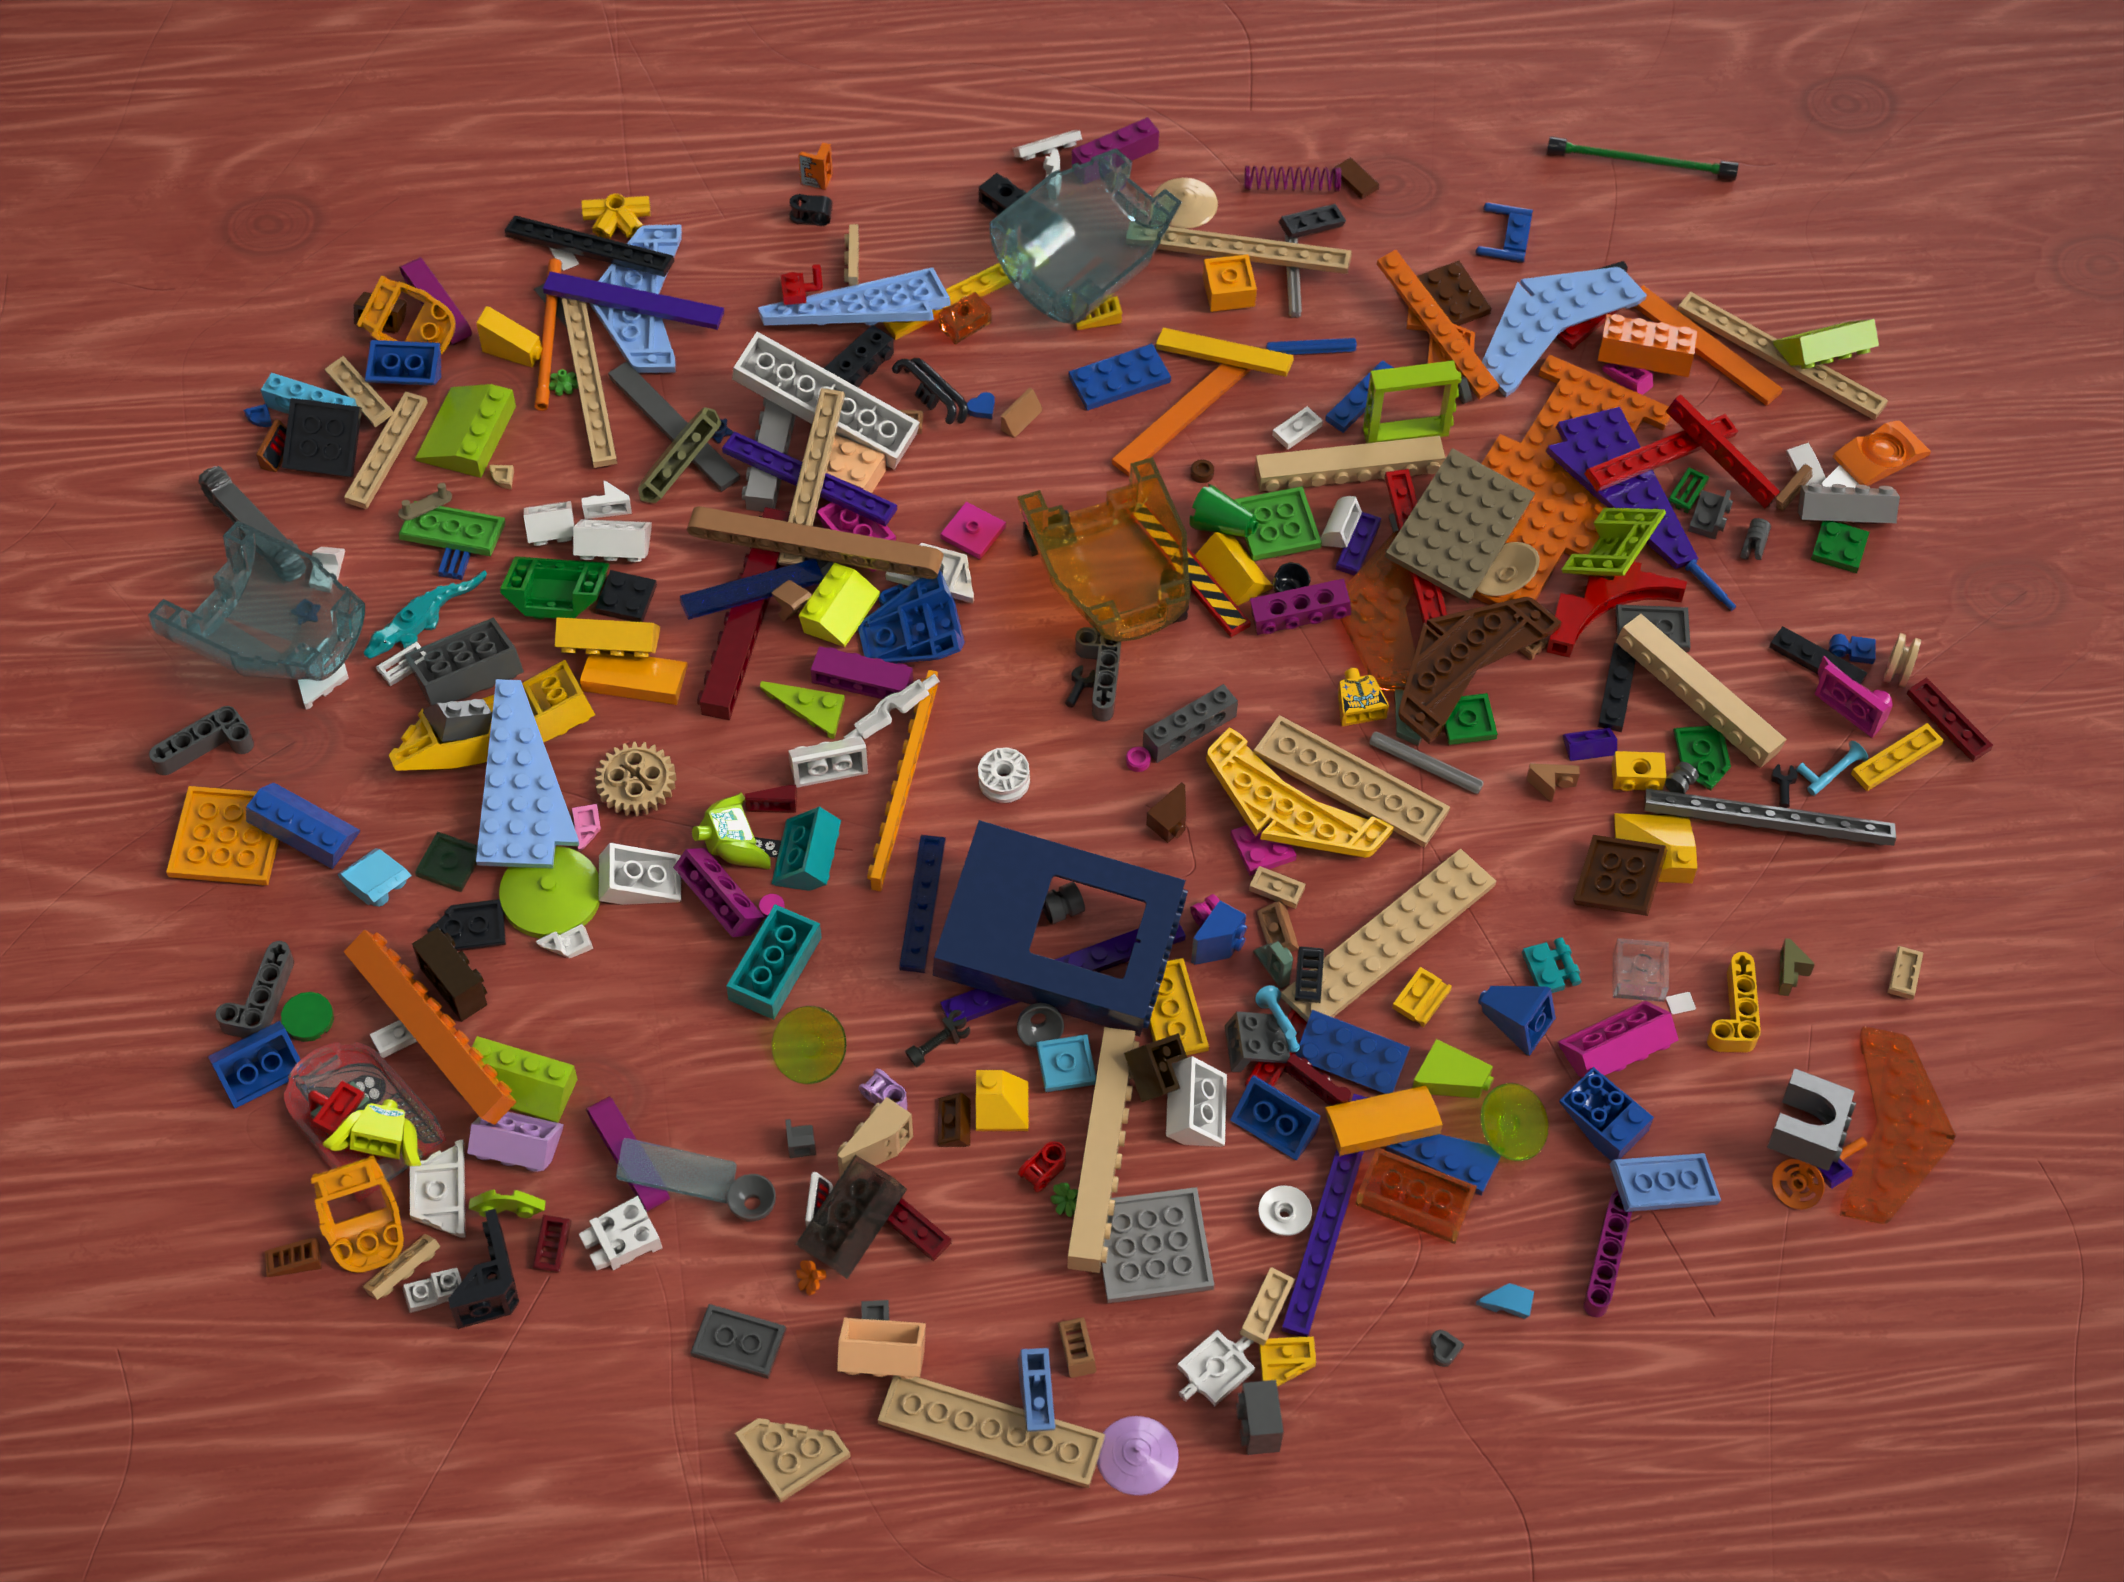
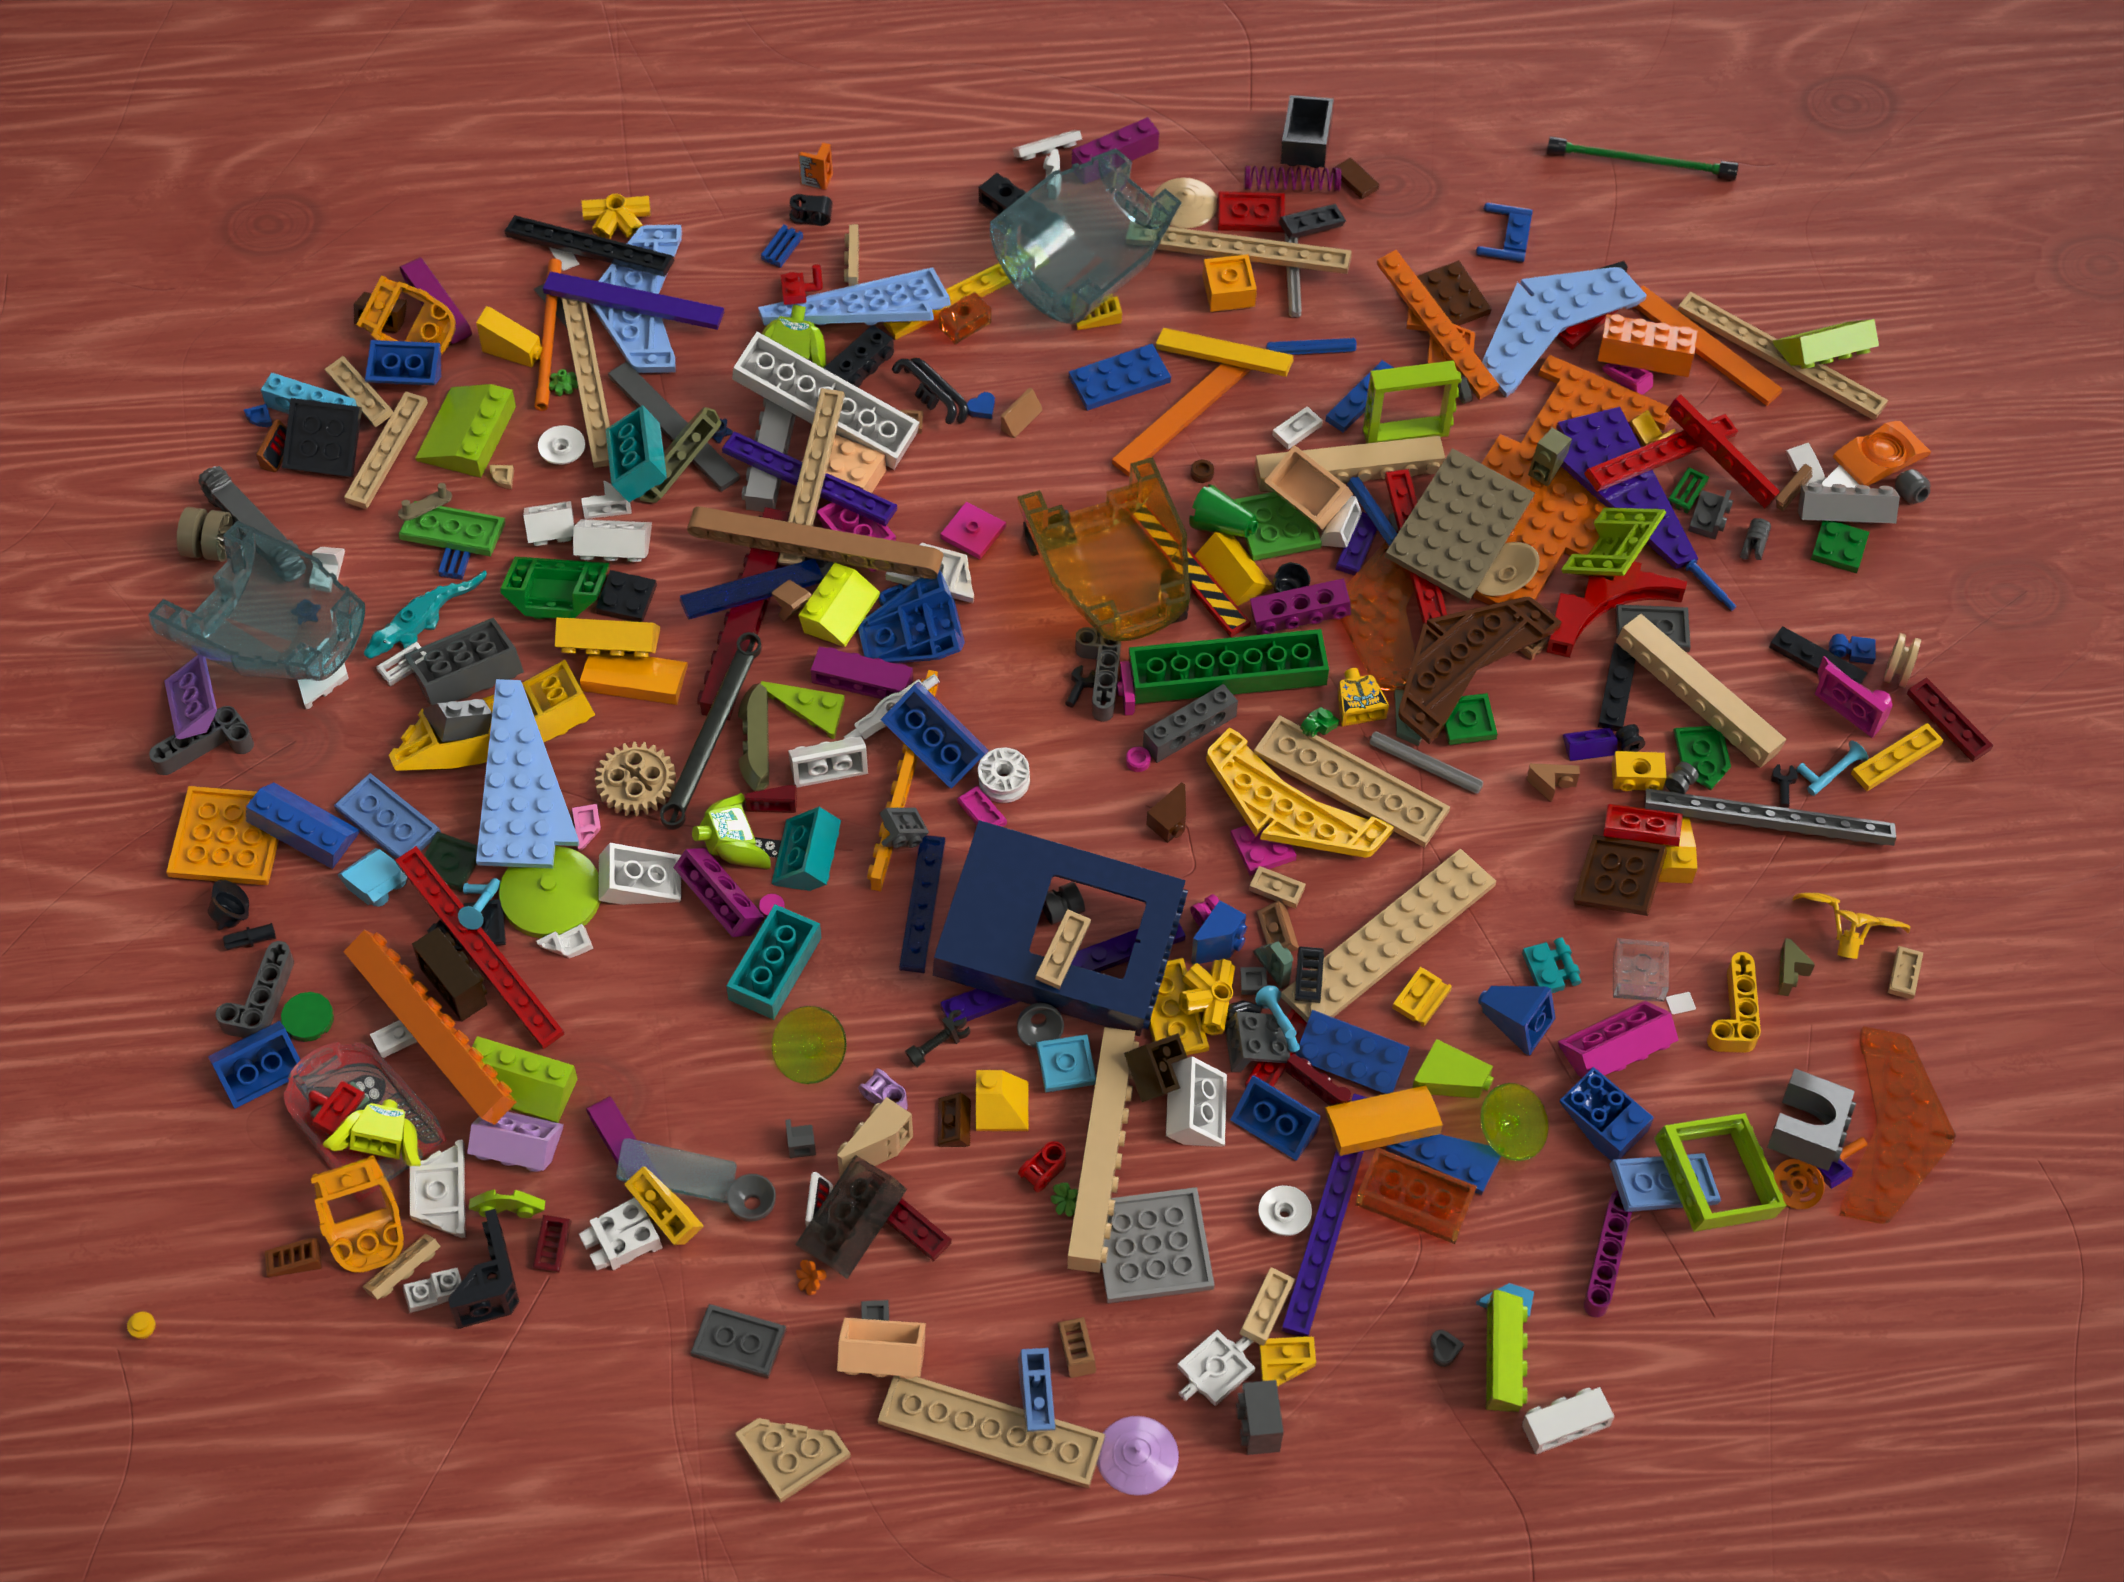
none -> yellow plate [127,1312,156,1339]
none -> medium lavender slope [164,652,217,740]
none -> dark tan wheel [177,507,234,562]
none -> black piece [208,880,249,930]
none -> black axle [223,923,276,950]
none -> medium blue tile [334,773,441,859]
none -> red plate [395,846,565,1049]
none -> medium azure piece [458,878,501,930]
none -> white dish [538,425,585,465]
none -> teal brick [605,405,667,502]
none -> yellow slope [624,1166,704,1245]
none -> pearl dark grey piece [660,632,762,830]
none -> olive brick [738,683,769,791]
none -> blue tile [761,224,803,268]
none -> lime torso [762,305,827,368]
none -> dark grey bracket [879,808,929,848]
none -> blue slope [880,681,989,789]
none -> dark pink plate [957,786,1007,827]
none -> tan plate [1036,909,1091,989]
none -> dark pink plate [1117,661,1135,716]
none -> green brick [1128,629,1329,704]
none -> yellow piece [1179,959,1235,1035]
none -> red tile [1218,191,1285,232]
none -> black arm [1226,1000,1263,1020]
none -> dark grey plate [1240,967,1267,995]
none -> light nougat piece [1264,445,1353,530]
none -> black piece [1281,95,1334,168]
none -> green plate [1300,707,1340,737]
none -> blue axle [1347,477,1398,546]
none -> lime slope [1486,1290,1528,1412]
none -> white brick [1522,1387,1614,1454]
none -> olive slope [1528,428,1572,487]
none -> red tile [1603,804,1683,847]
none -> black wheel [1615,724,1646,752]
none -> yellow bracket [1630,410,1676,446]
none -> lime window [1654,1113,1786,1232]
none -> yellow plant [1793,892,1910,959]
none -> dark grey head [1895,469,1930,504]

